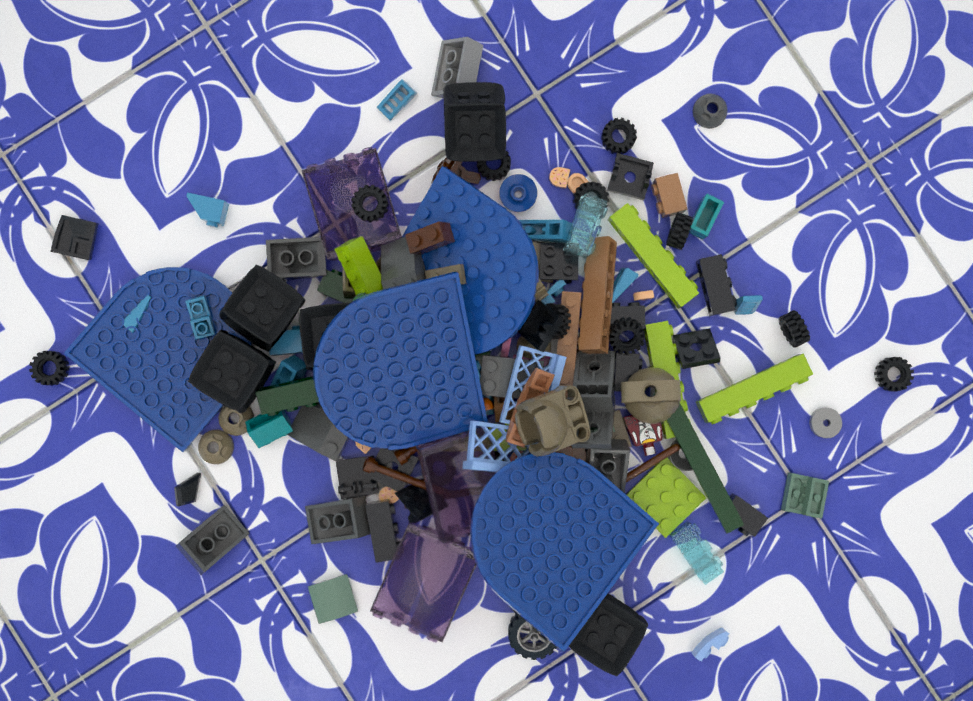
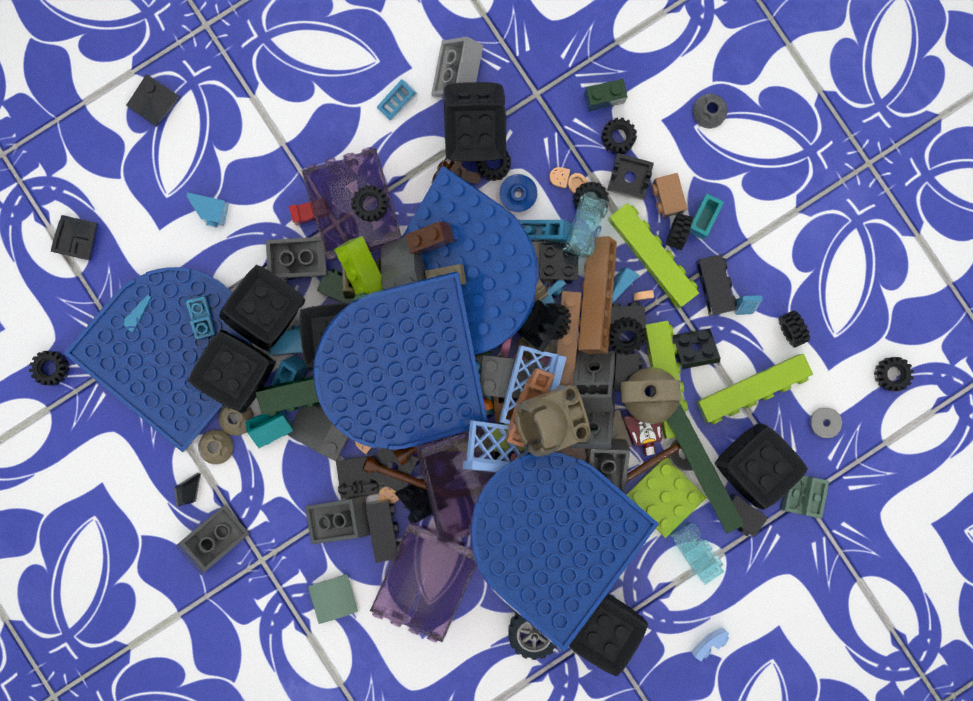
none -> black plate [126,74,180,127]
none -> red leg [289,199,328,226]
none -> dark green brick [584,79,628,112]
none -> black piece [714,424,808,510]

